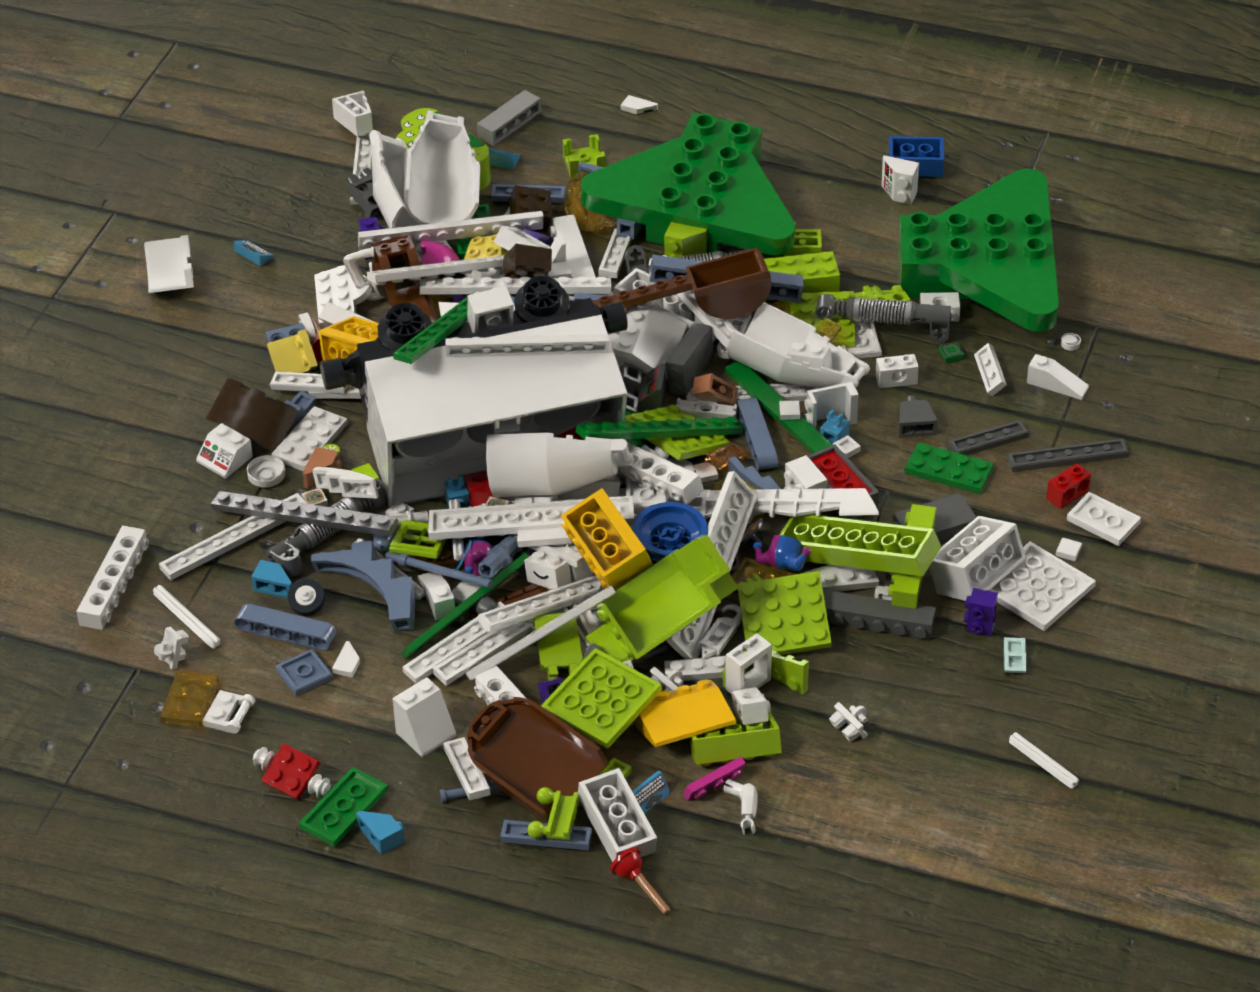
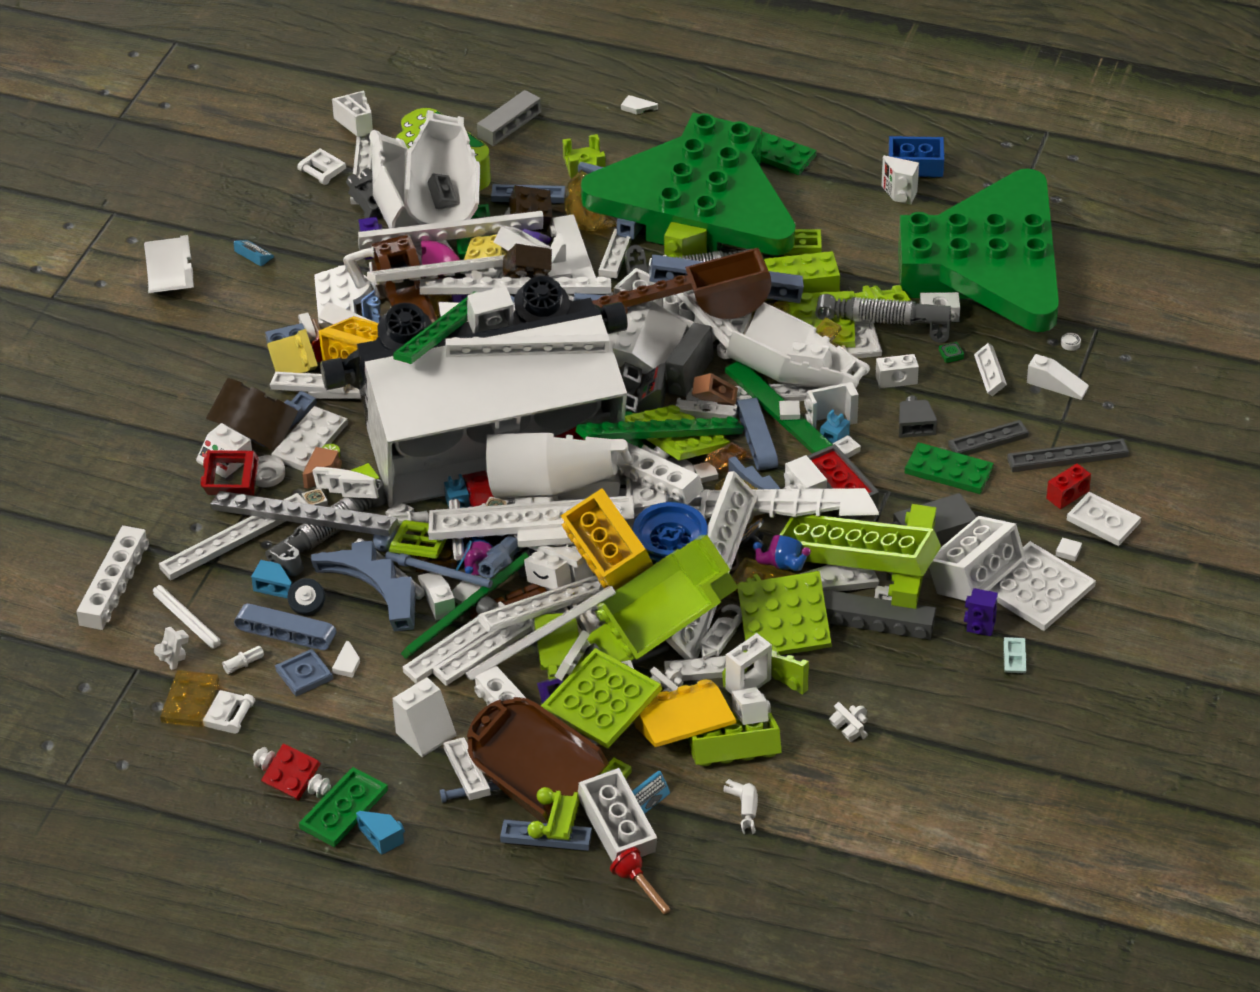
dark azure slope [489,148,520,169] -> none
dark pink plate [683,756,746,801] -> none
white axle [1009,732,1079,789] -> none
none -> red window [201,450,259,496]
none -> white axle [222,646,264,674]
none -> white plate [297,148,346,185]
none -> light blue hinge [361,290,381,323]
none -> dark grey slope [428,173,458,209]
none -> white plate [554,630,590,681]
none -> green plate [761,131,817,175]

